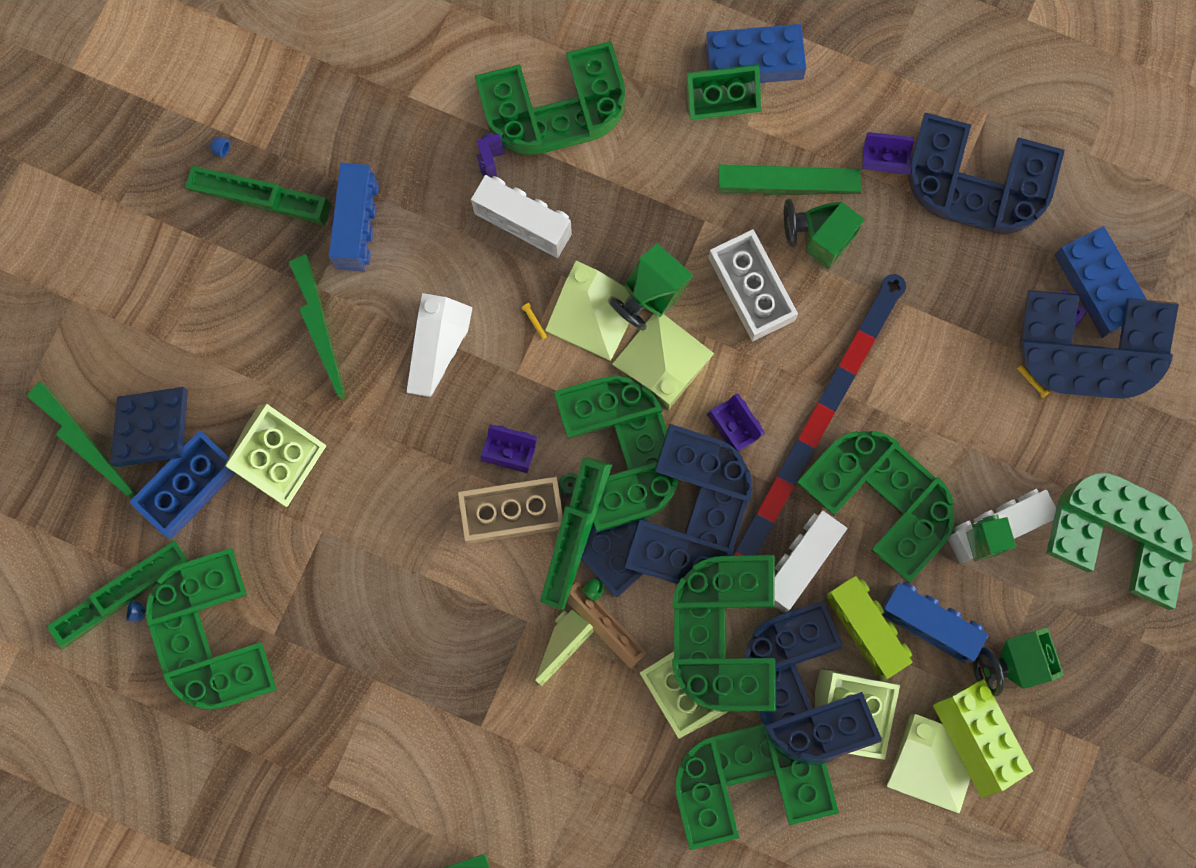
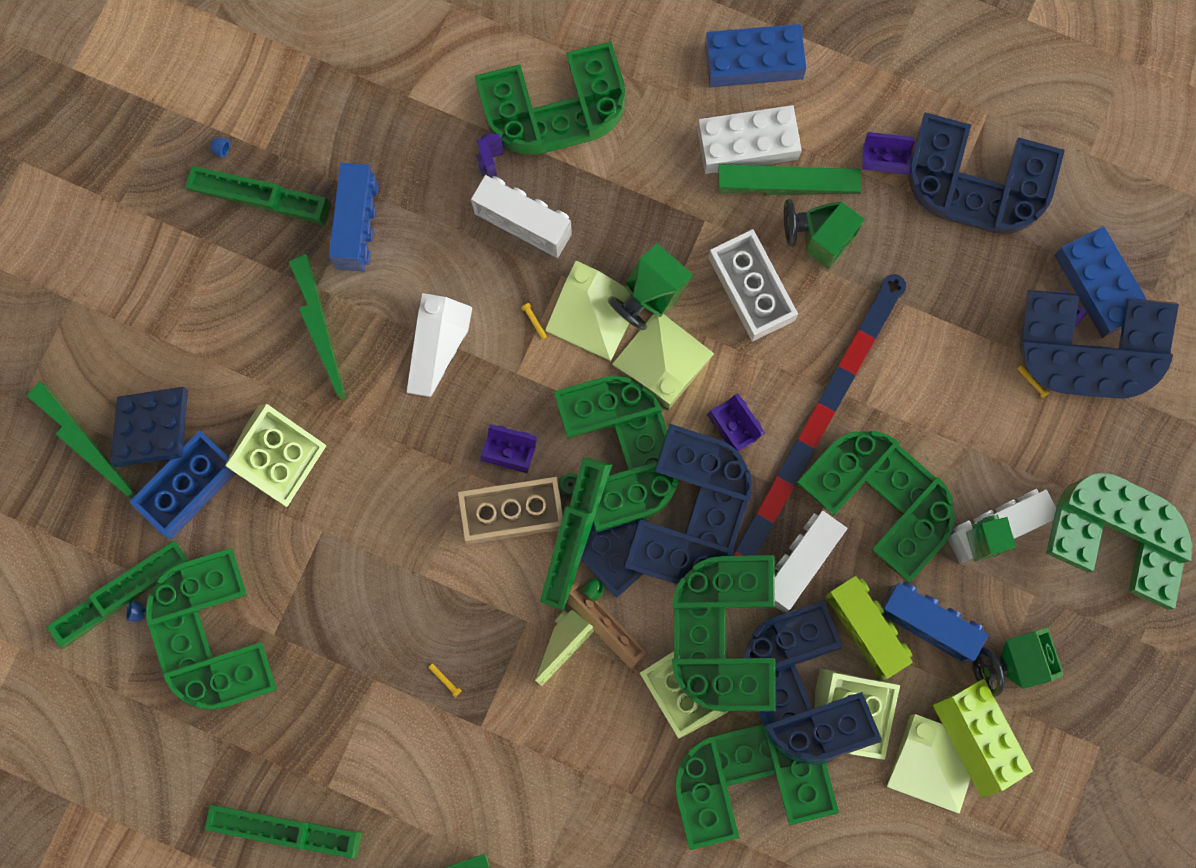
green slope [685,64,762,120] -> none
none -> green slope [205,805,363,859]
none -> yellow piece [428,664,462,698]
none -> white brick [697,105,802,174]

